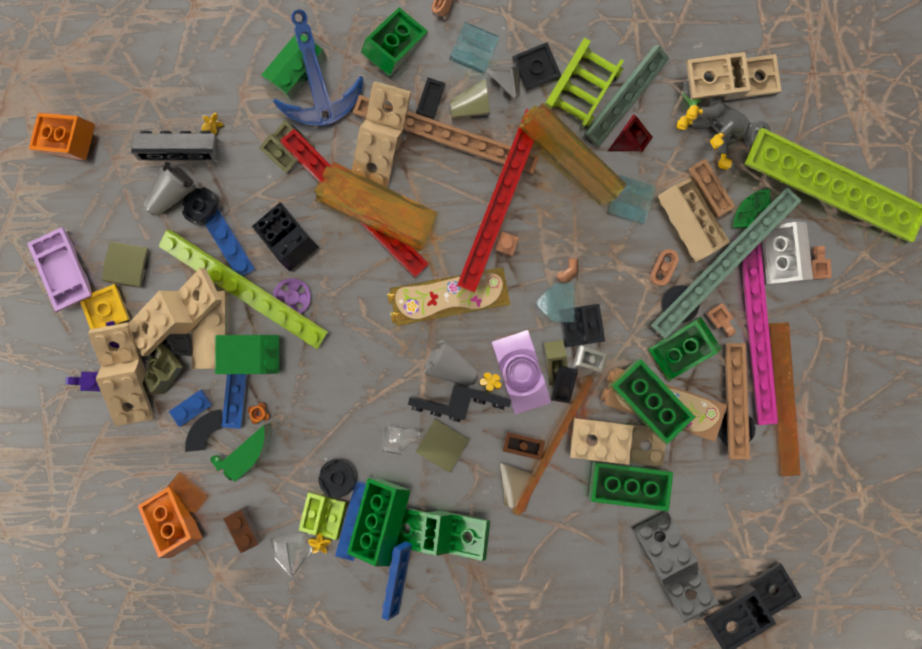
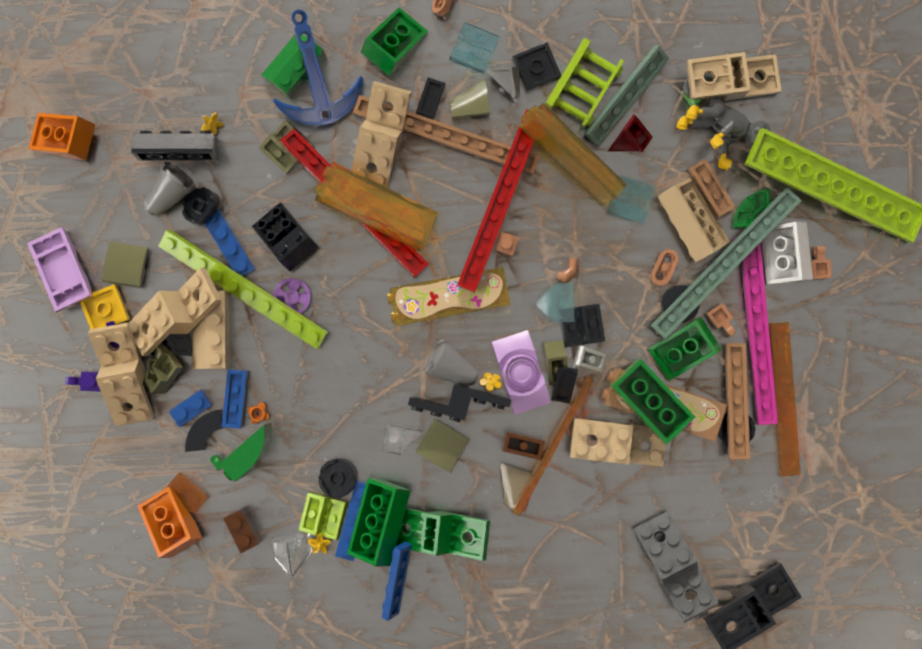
green slope [215,335,279,374] -> none
green brick [588,460,673,511] -> none

